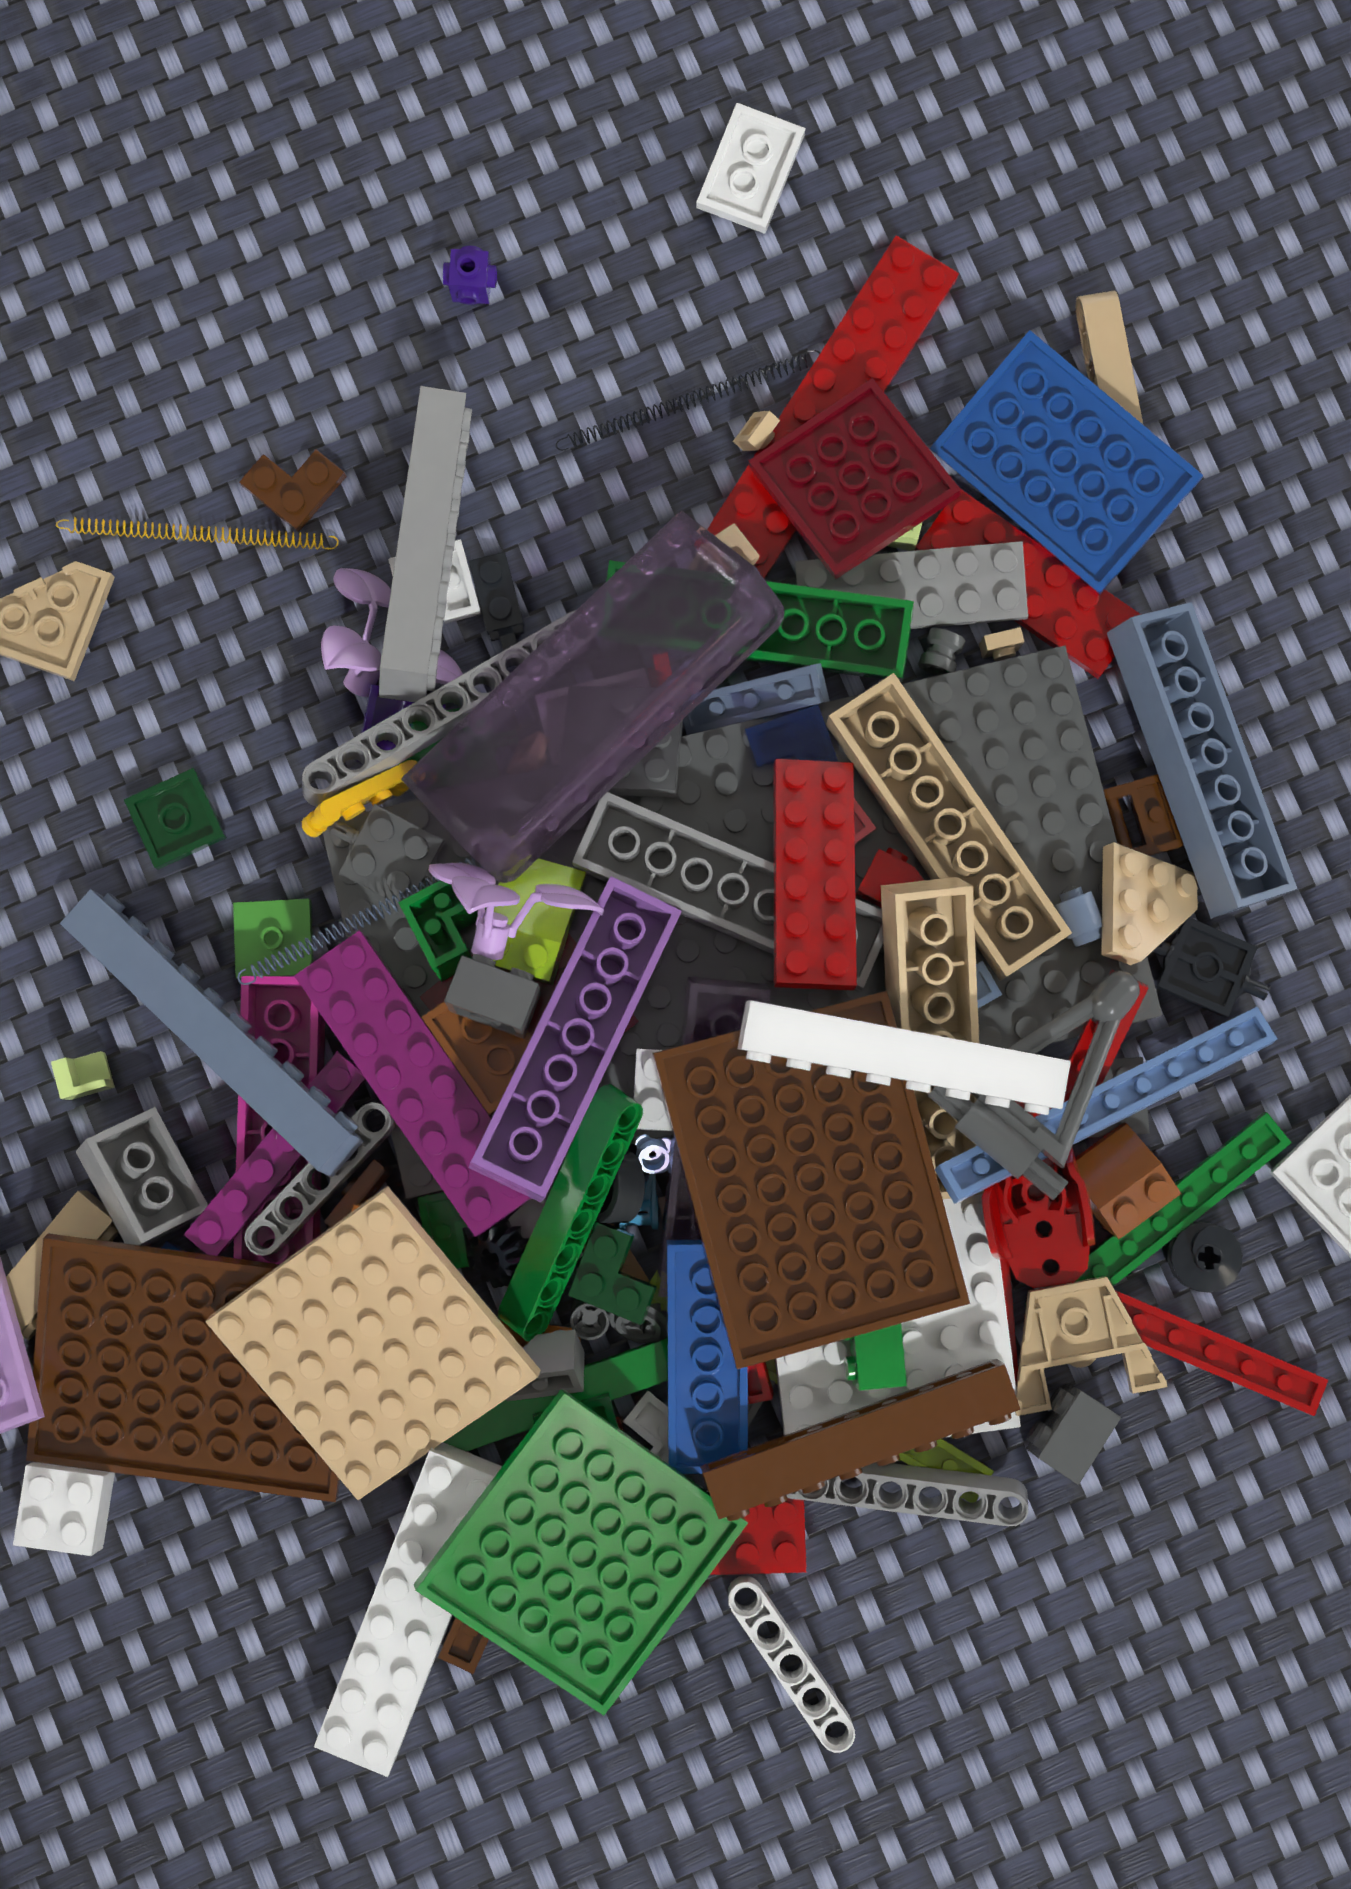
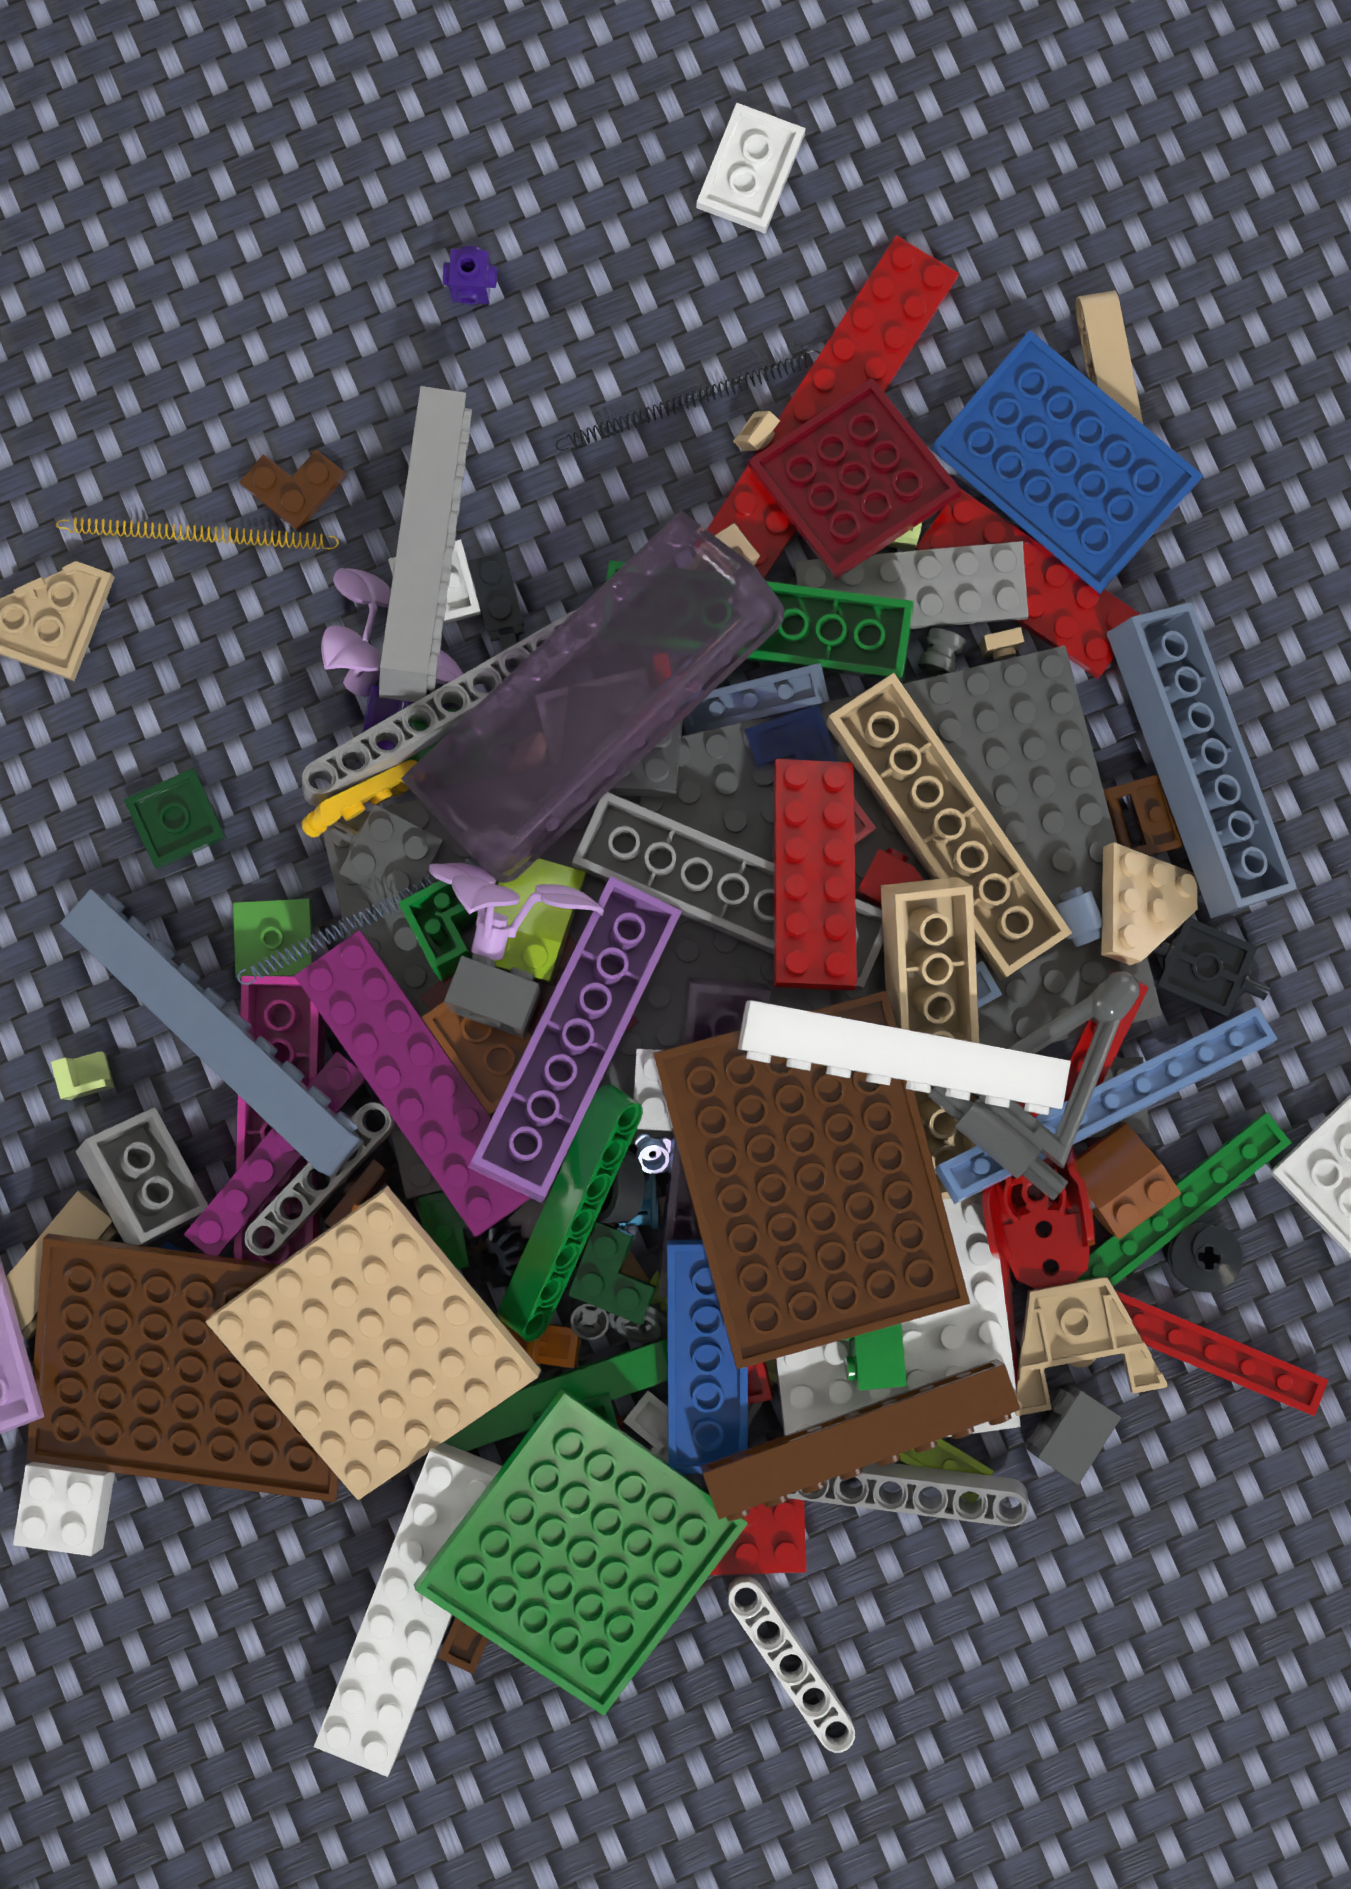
light grey slope [506,1330,585,1401] -> none

